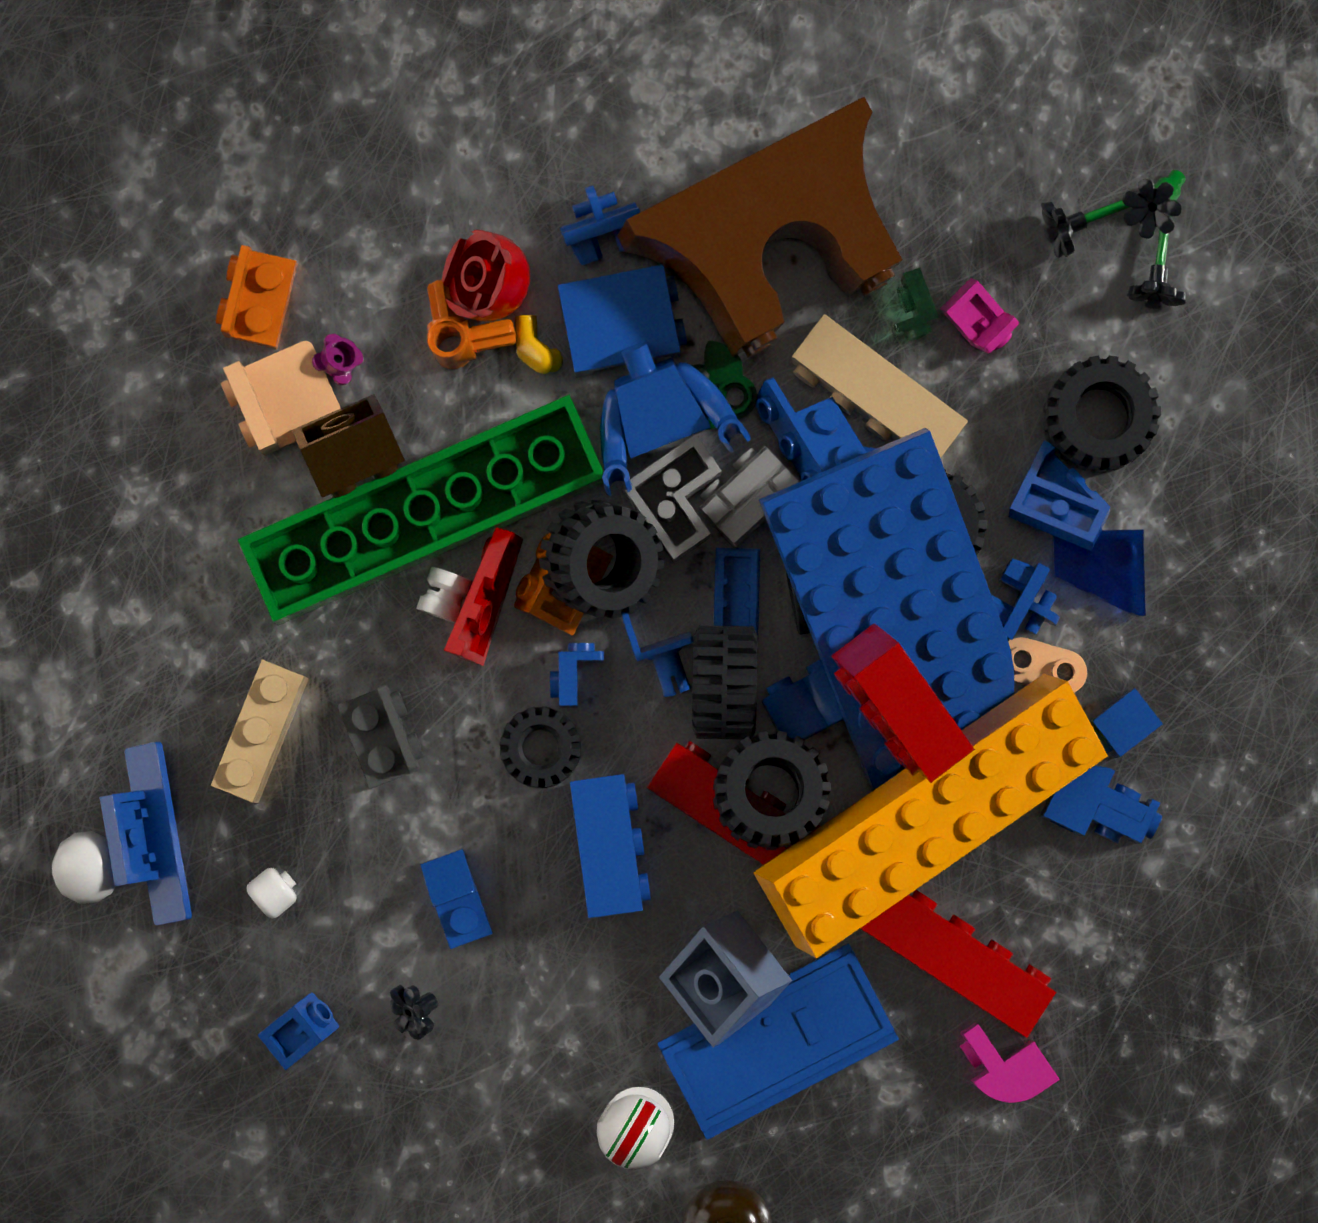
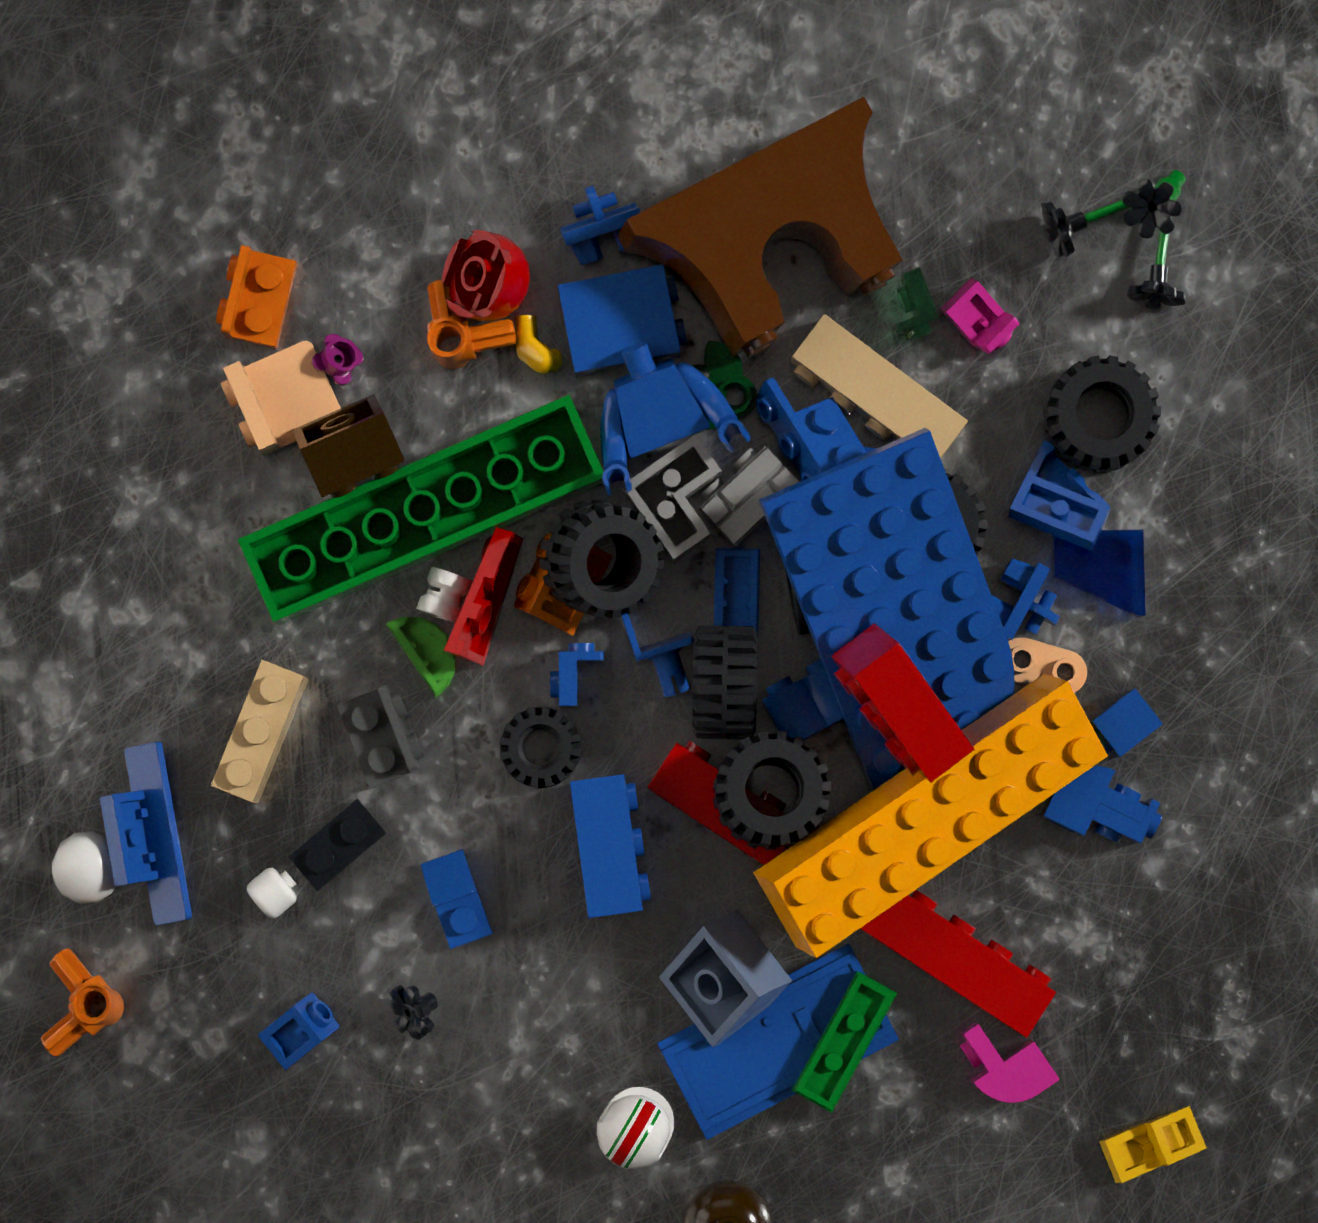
none -> orange axle [41,948,124,1057]
none -> black plate [289,799,387,891]
none -> bright green tile [386,617,456,698]
none -> green tile [792,971,897,1113]
none -> yellow slope [1099,1106,1207,1183]

